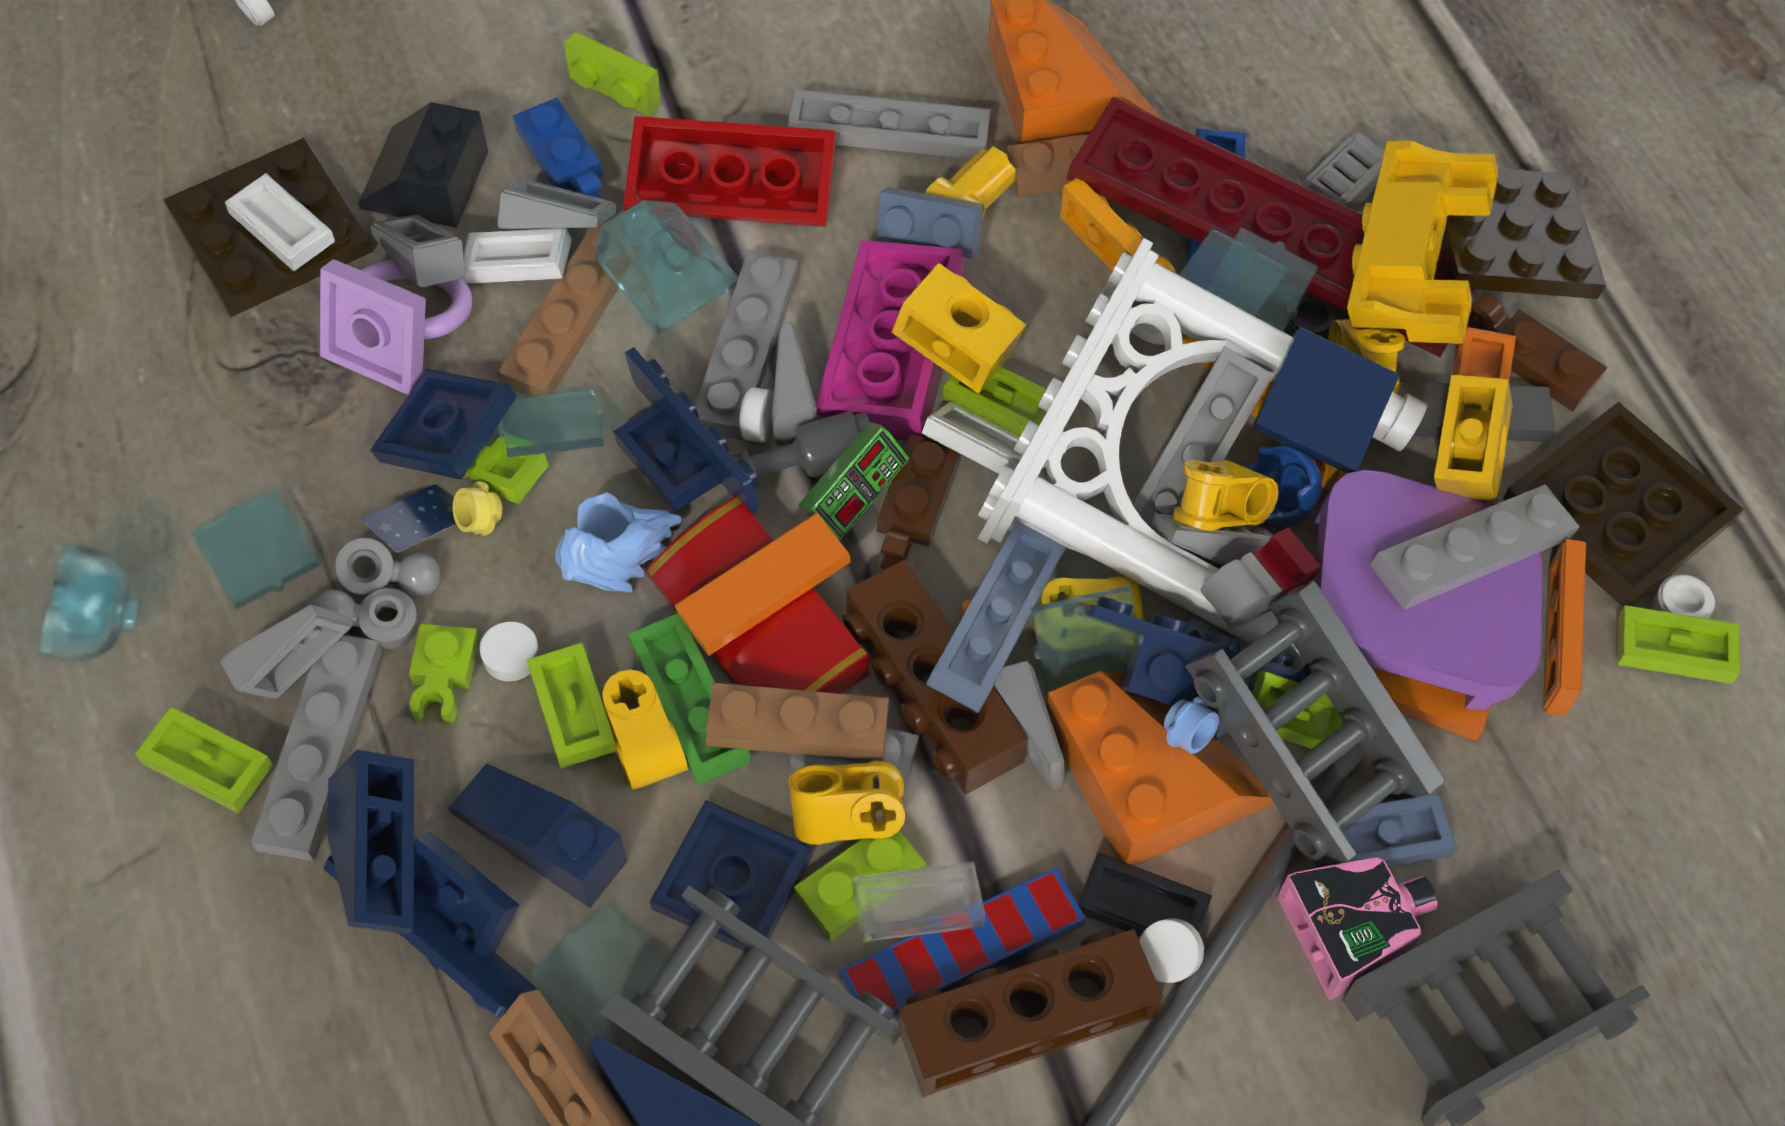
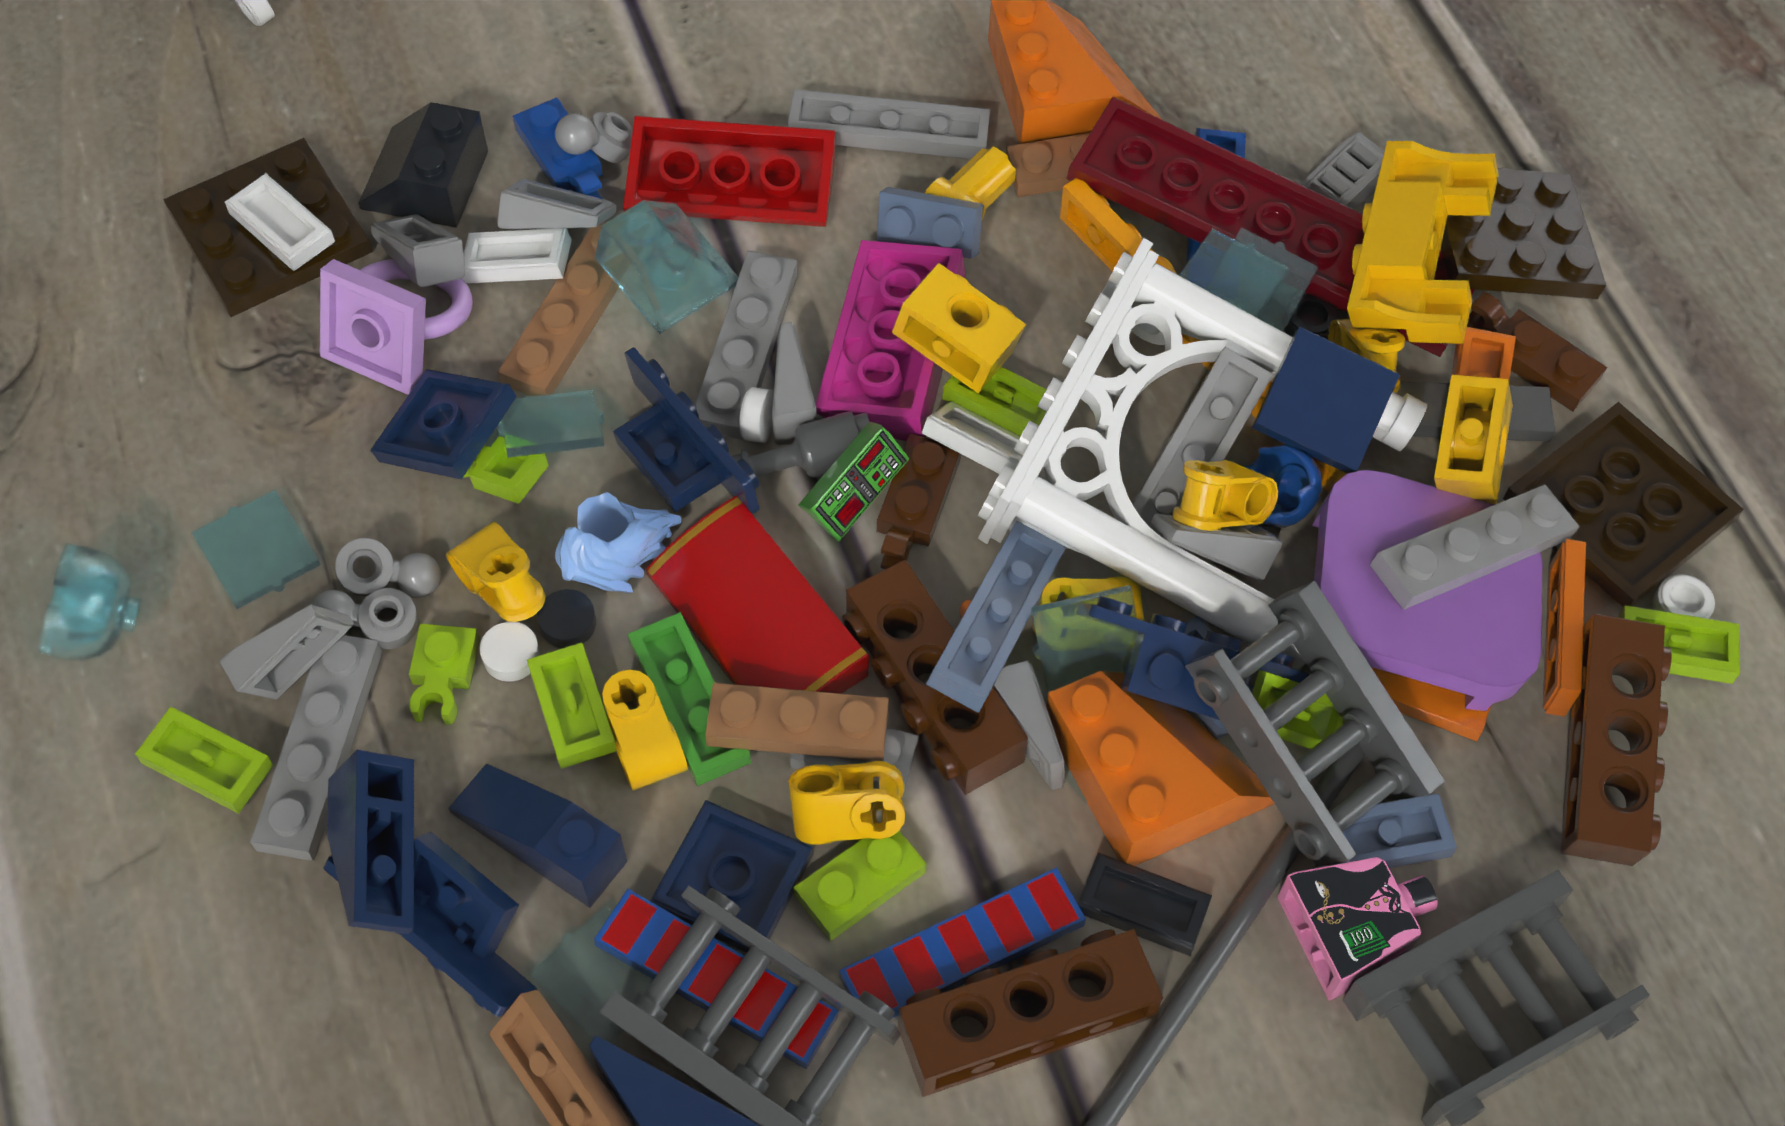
dark blue sticker [362,484,456,552] -> none
light yellow plate [453,481,502,536] -> none
lime plate [564,32,661,116] -> none
orange tile [675,513,851,656] -> none
clear tile [852,862,986,942] -> none
white tile [1139,918,1204,983] -> none
light blue plate [1164,696,1219,754] -> none
leg [1200,527,1321,628] -> none
none -> yellow piece [446,522,546,622]
none -> black tile [537,589,596,648]
none -> light grey plate [555,112,632,163]
none -> tile [594,889,839,1069]
none -> reddish brown brick [1561,614,1672,866]

